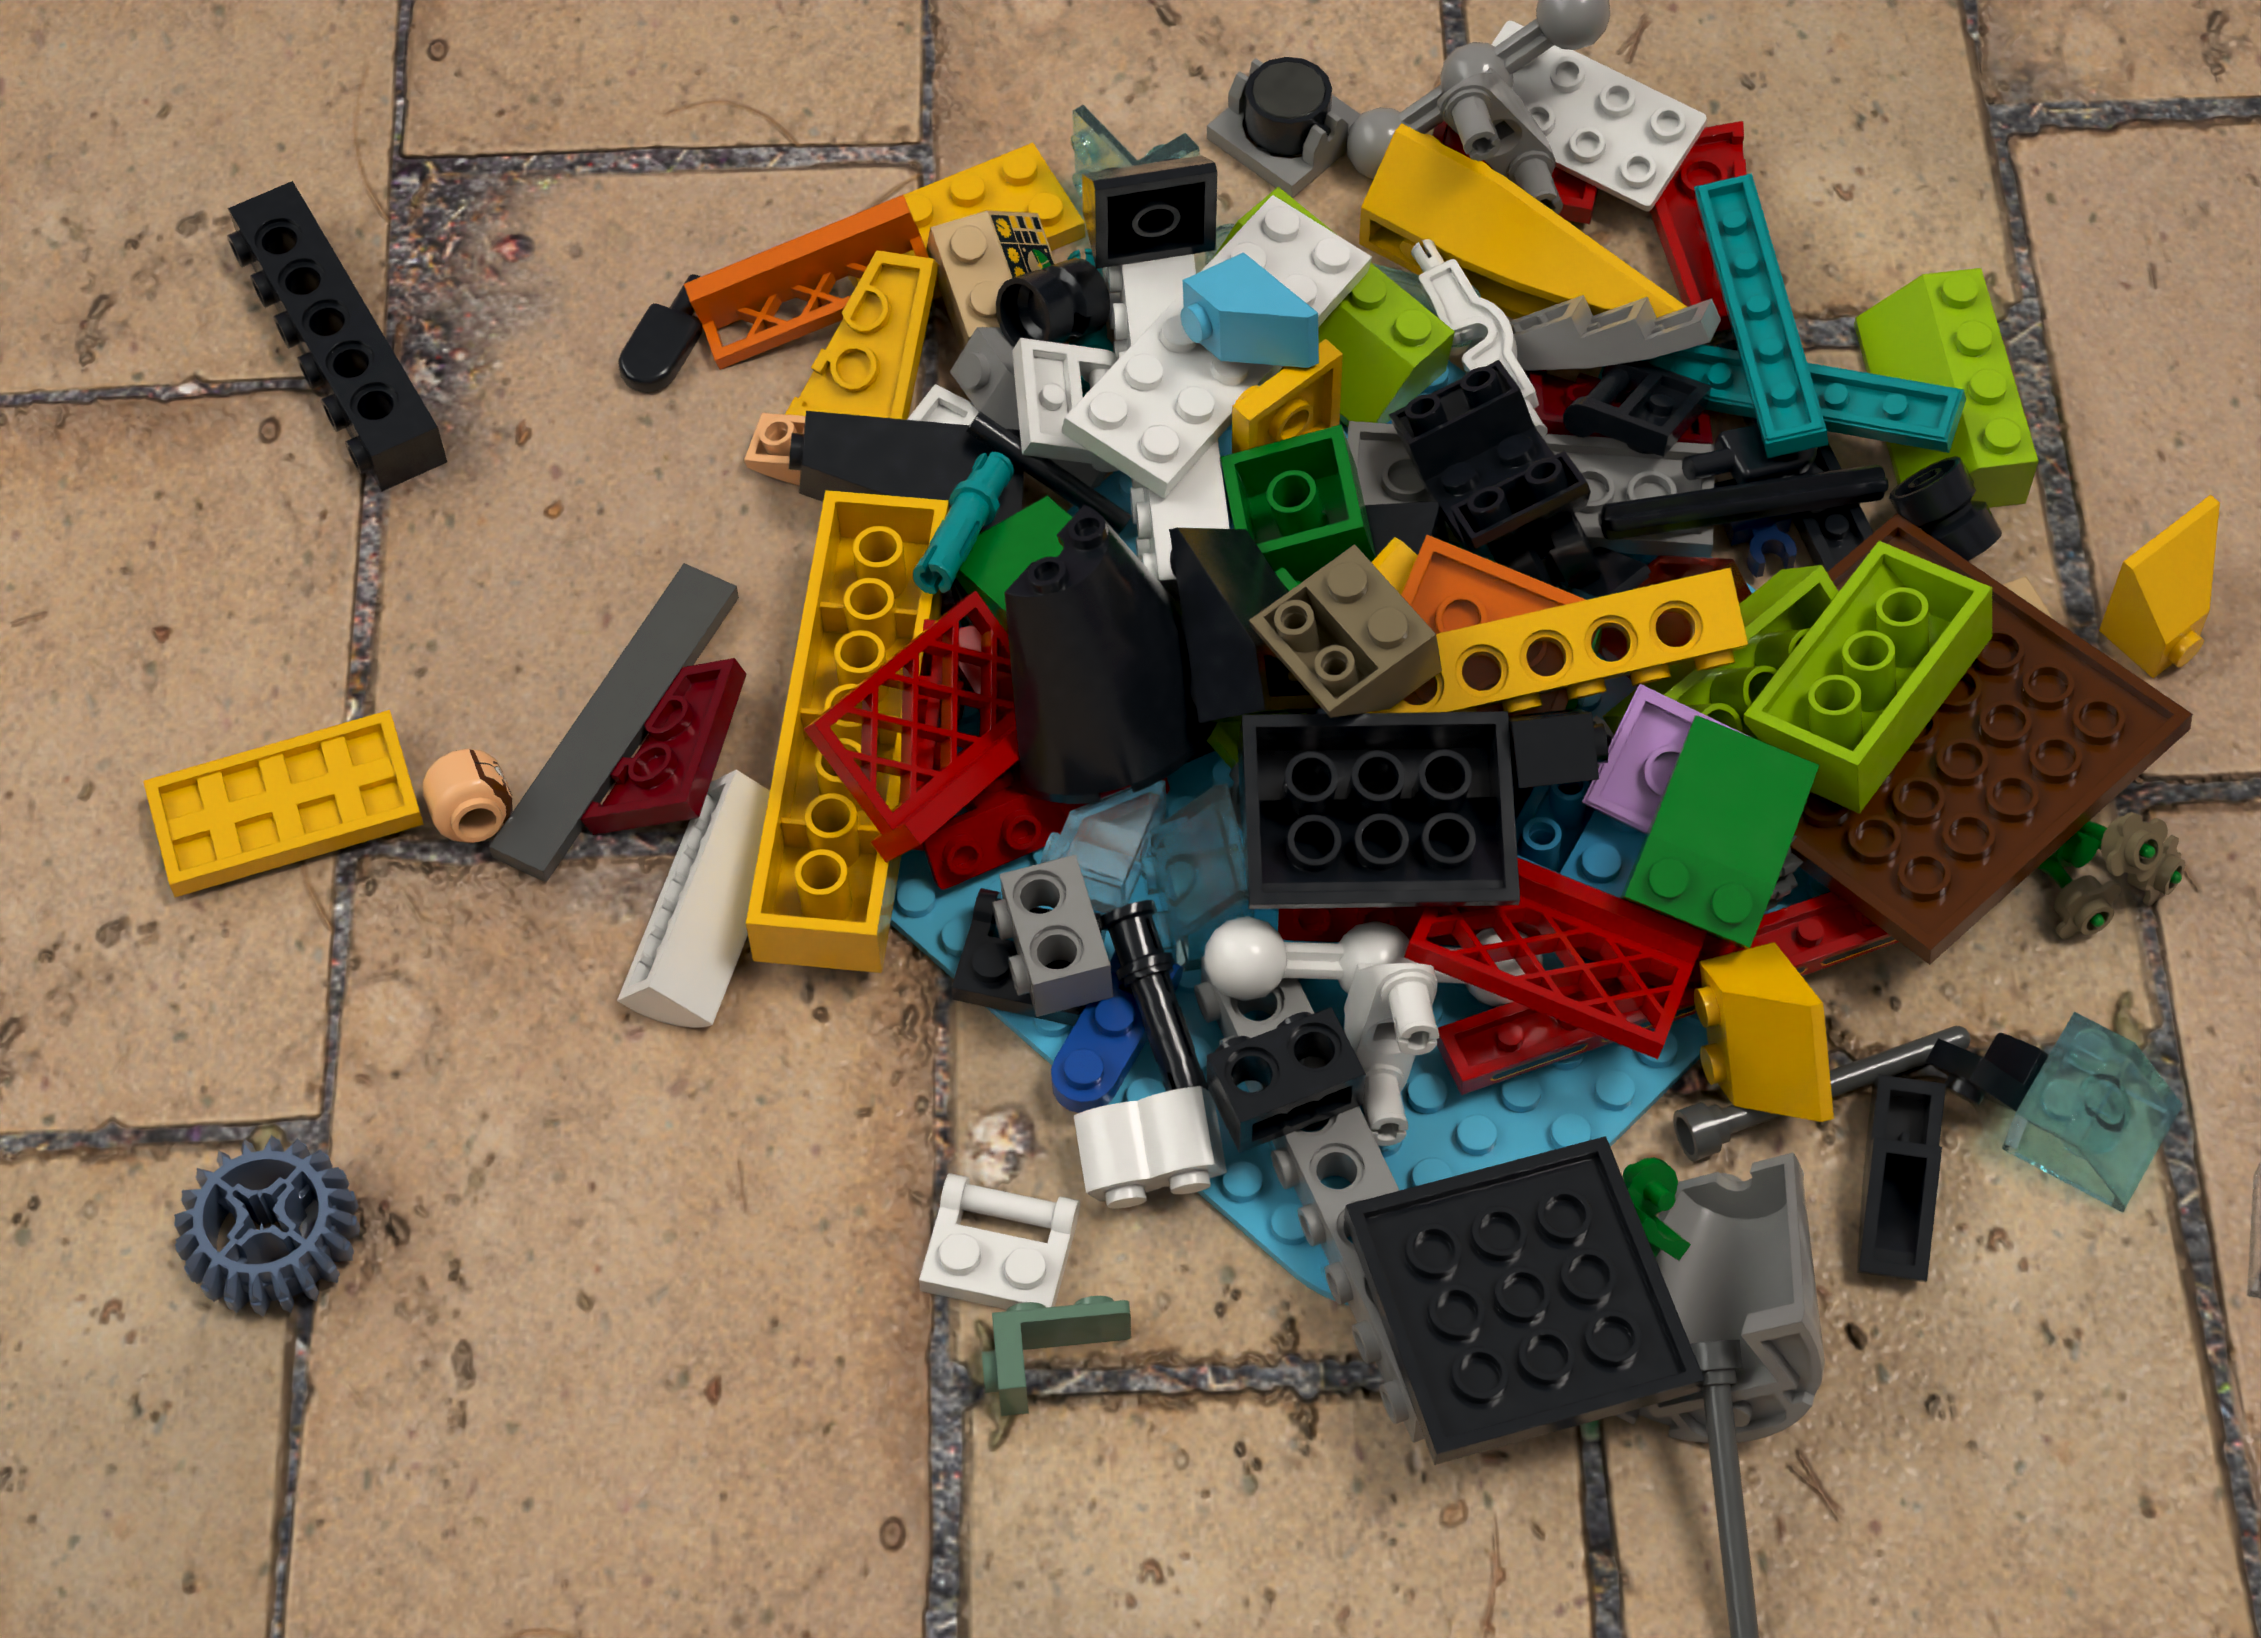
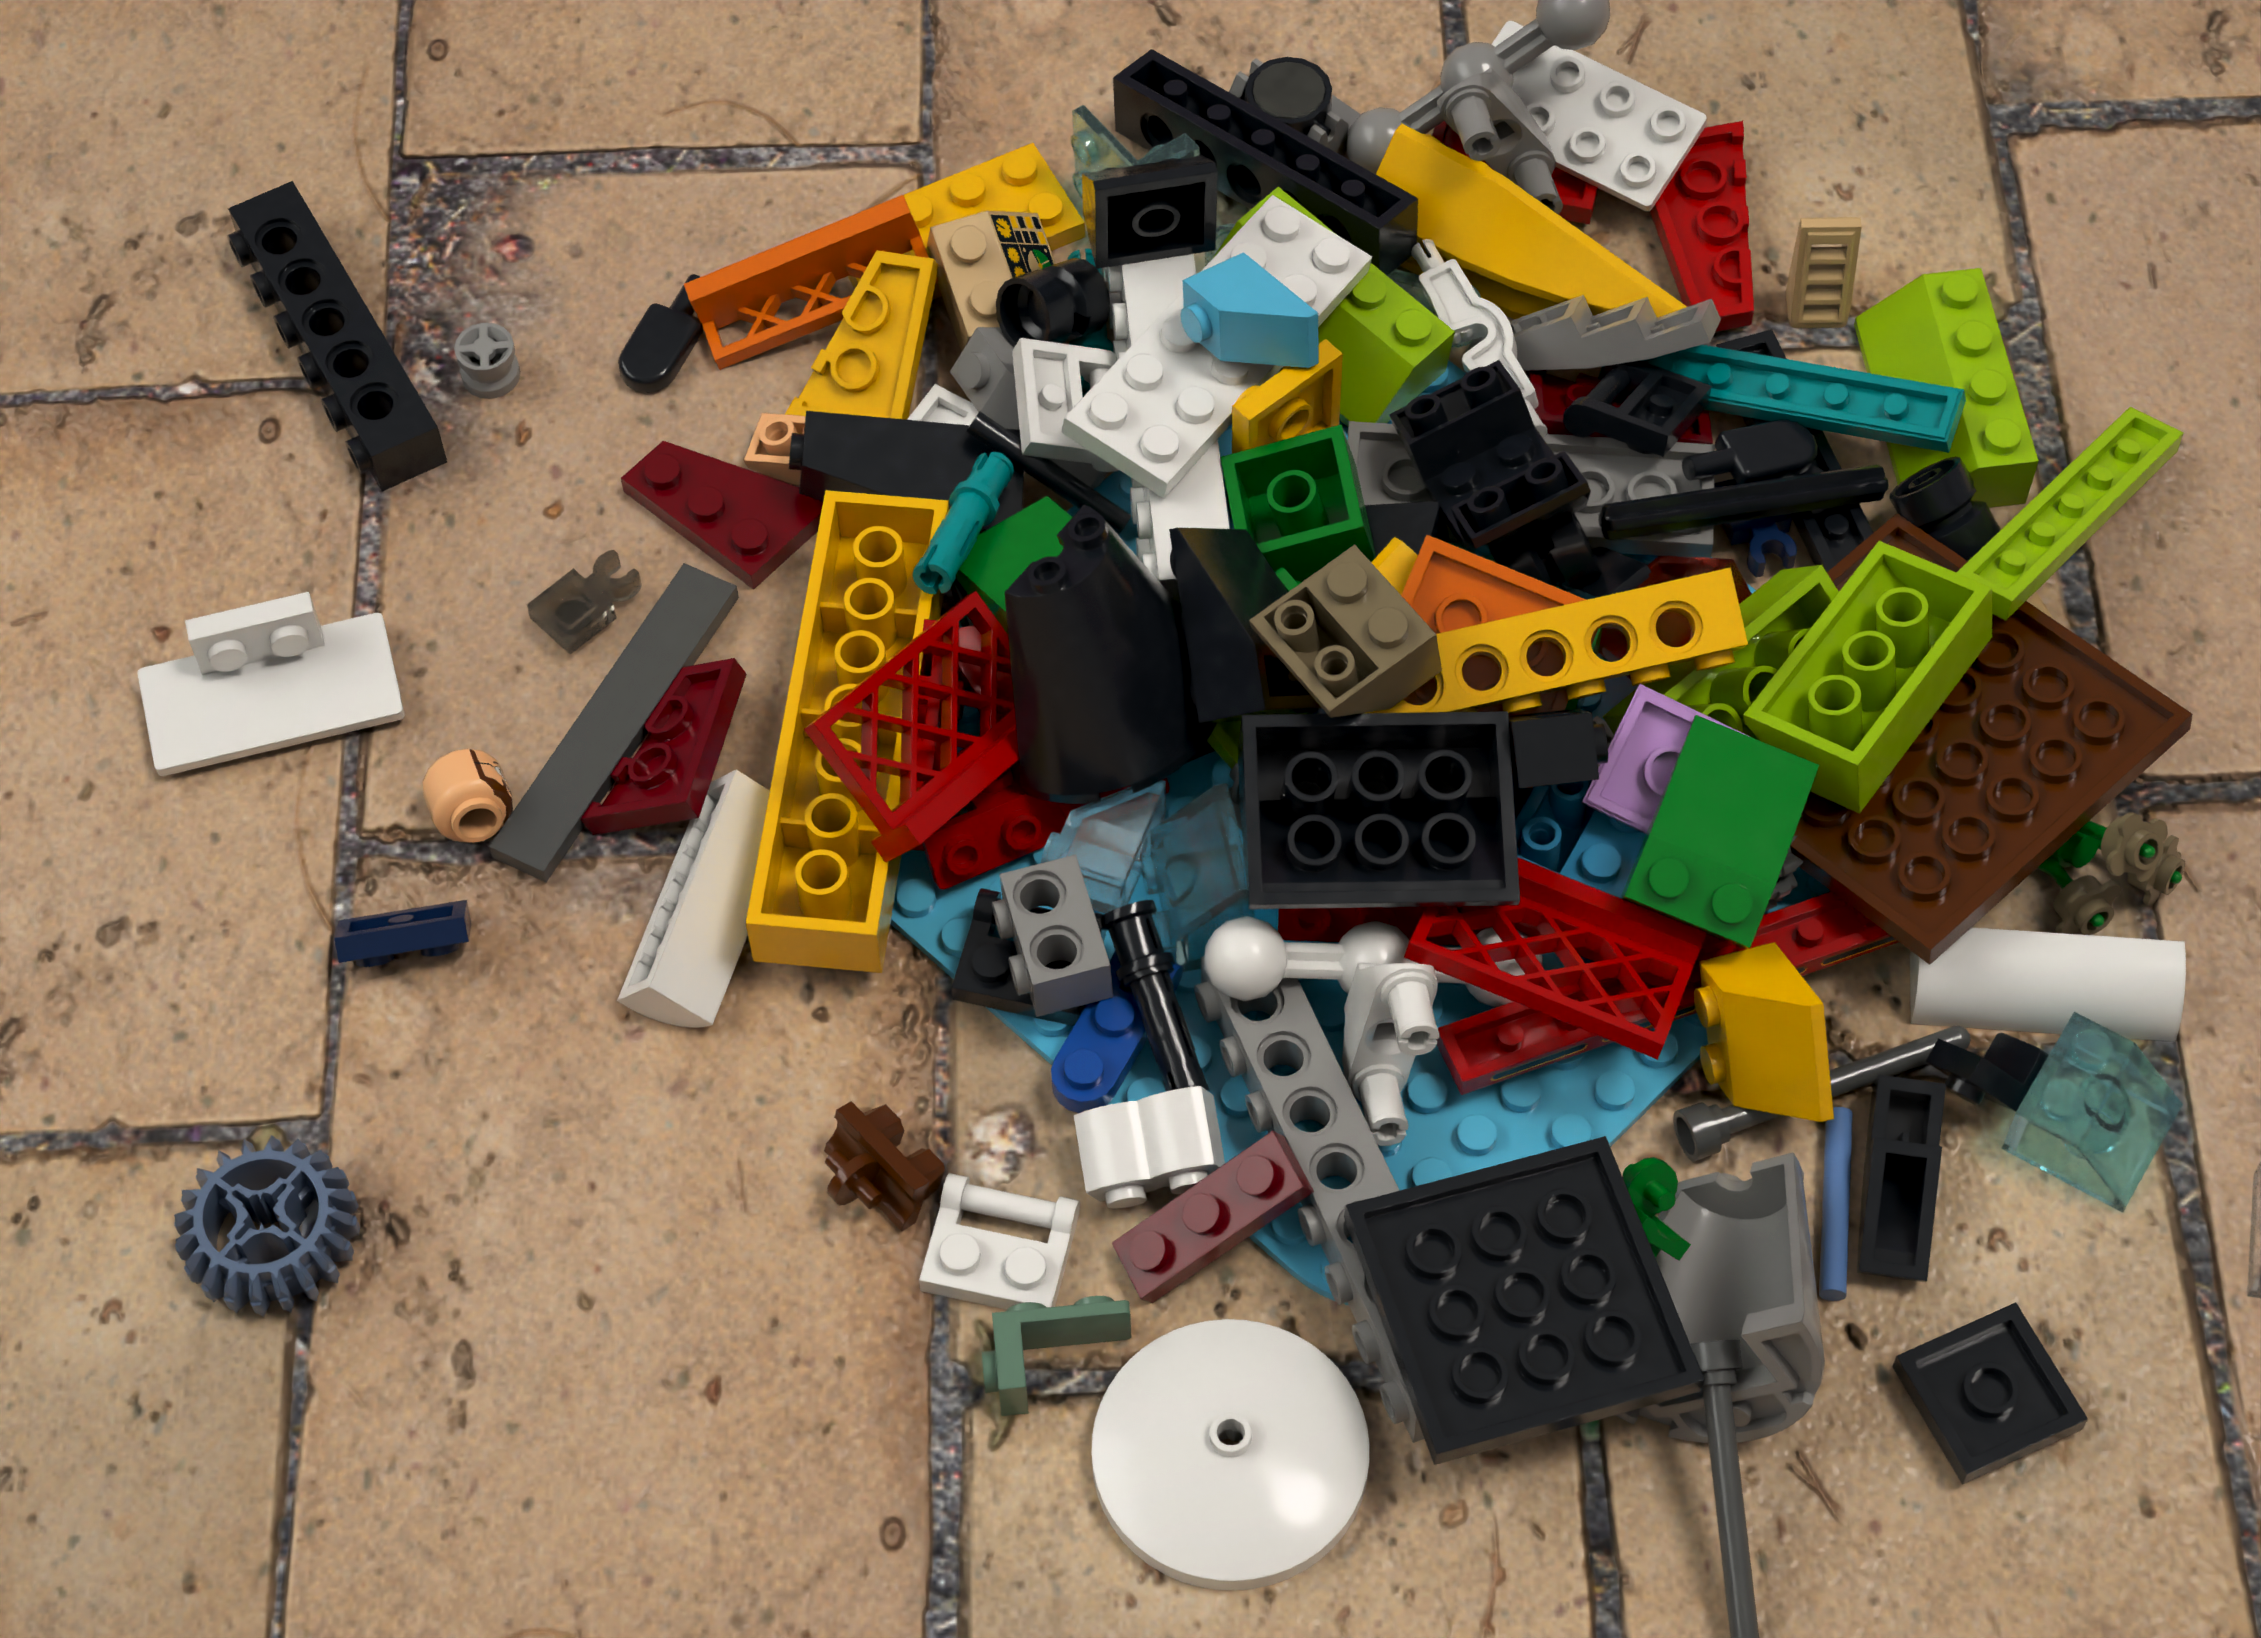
yellow plate [143,710,424,897] -> none
black brick [1206,1007,1366,1153] -> none
teal tile [1694,173,1828,458] -> none
yellow slope [2099,495,2220,679] -> none
none -> white bracket [137,592,405,776]
none -> dark blue plate [334,900,471,967]
none -> light grey wheel [454,323,521,399]
none -> clear smoke plate [527,550,642,654]
none -> dark red wing [621,441,823,590]
none -> reddish brown hips [824,1101,945,1231]
none -> white dish [1091,1319,1370,1591]
none -> plate [1112,1131,1314,1303]
none -> black brick [1113,49,1418,276]
none -> tan slope [1785,217,1862,328]
none -> medium blue bar [1819,1107,1853,1301]
none -> black plate [1892,1302,2088,1485]
none -> white brick [1910,927,2186,1042]
none -> lime plate [1956,407,2184,621]

